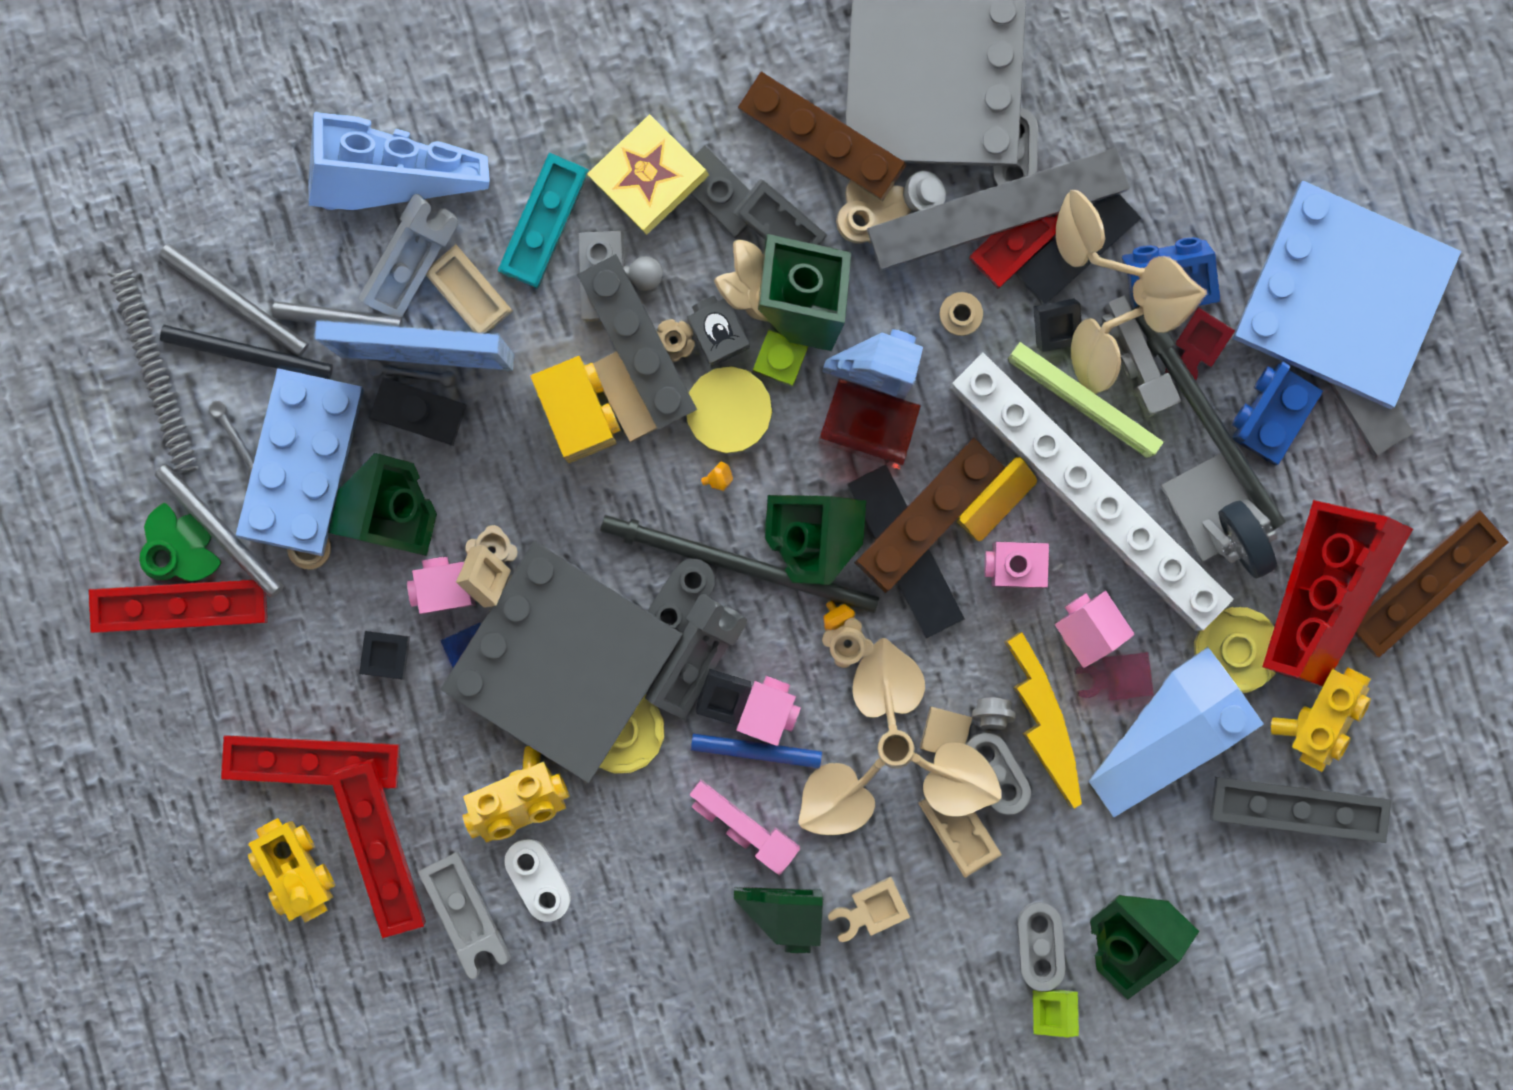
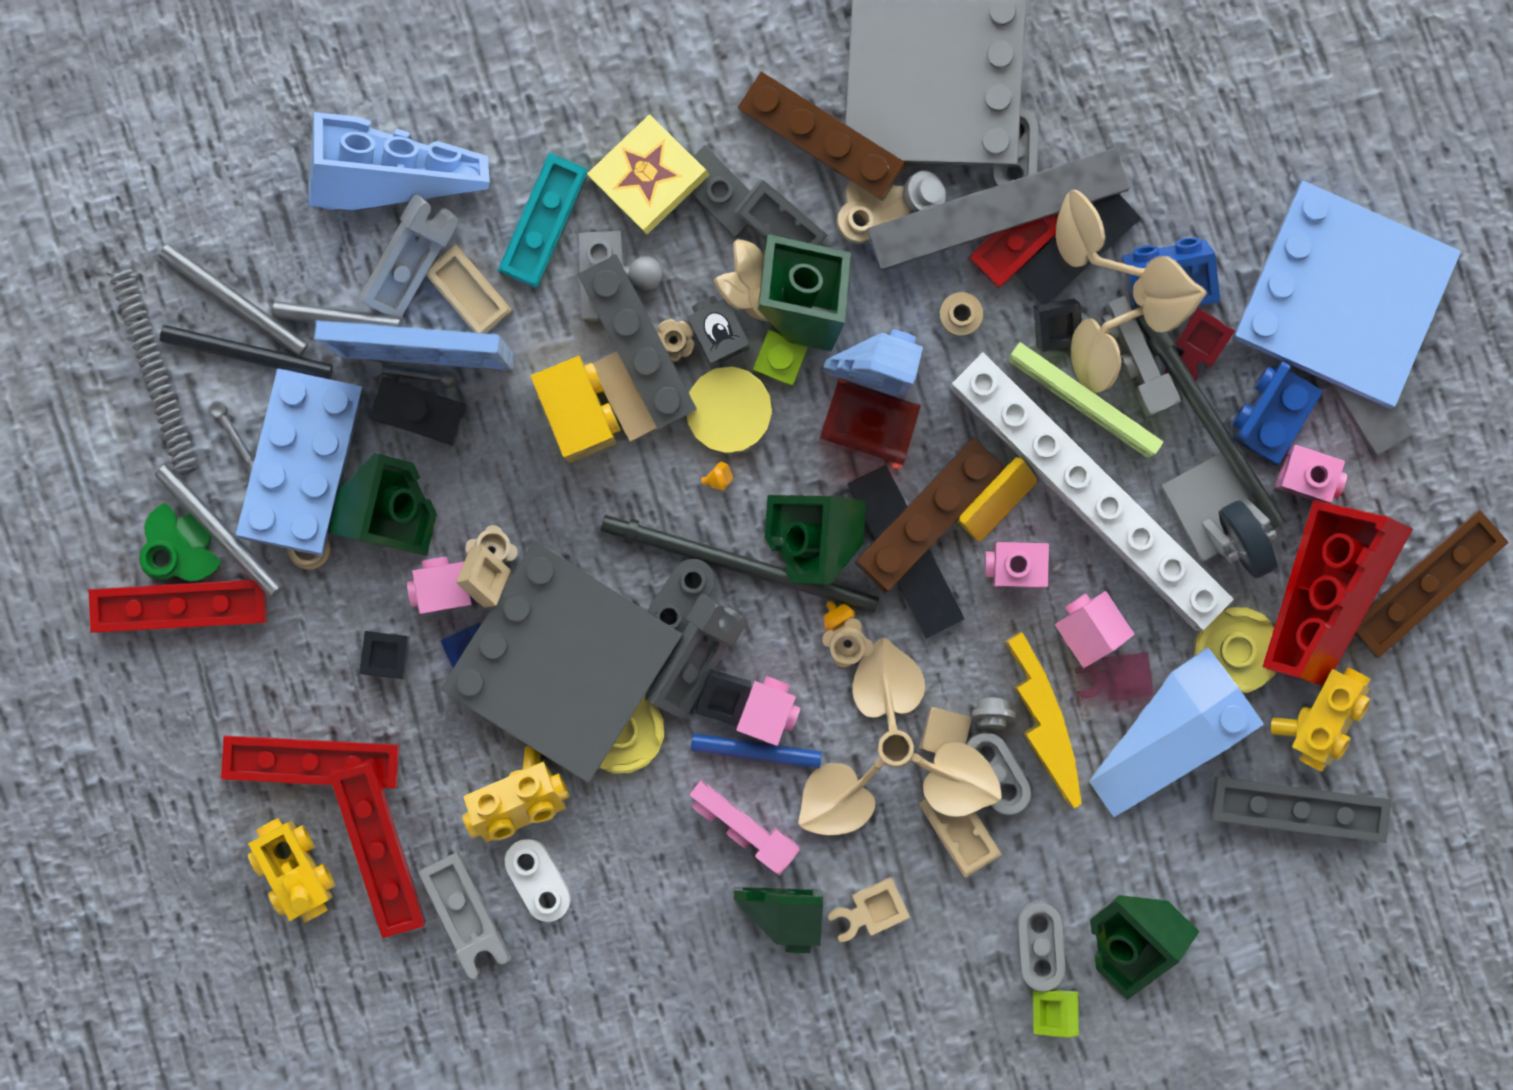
none -> bright pink brick [1274,445,1347,503]

